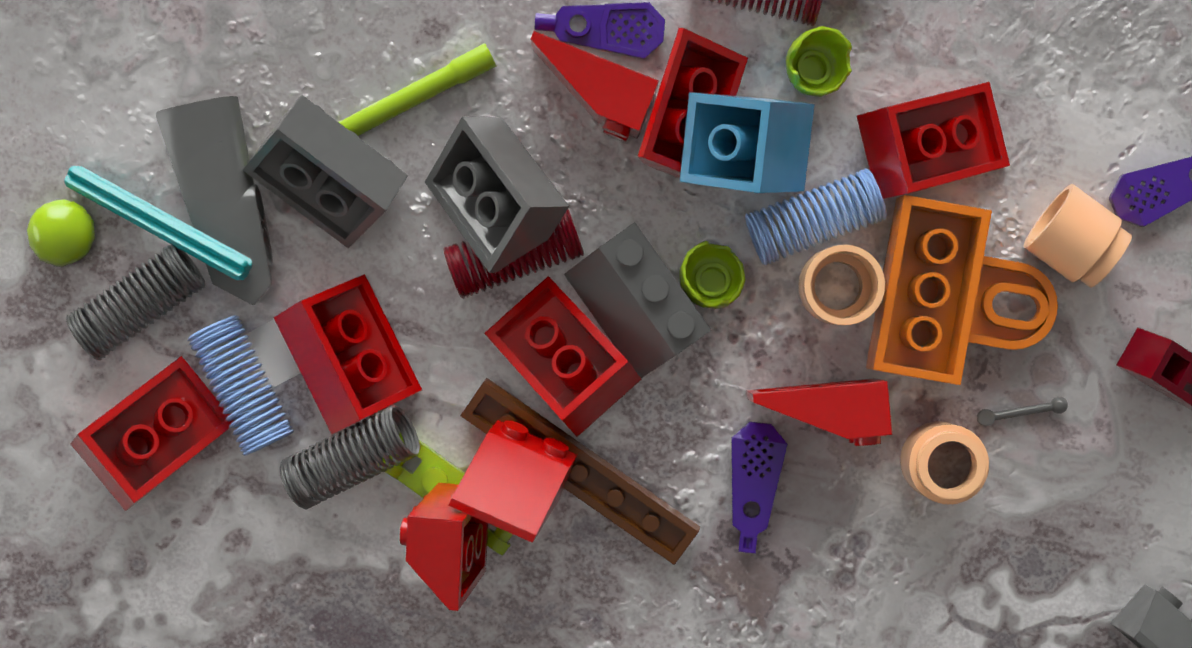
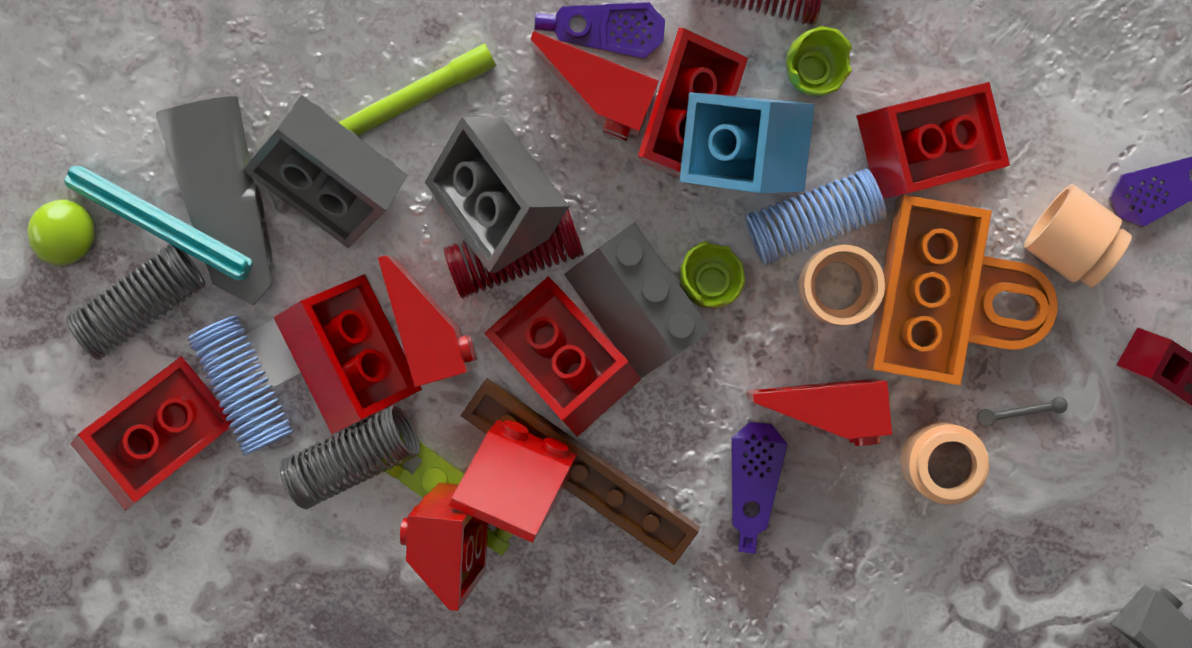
none -> red slope [378,255,477,387]

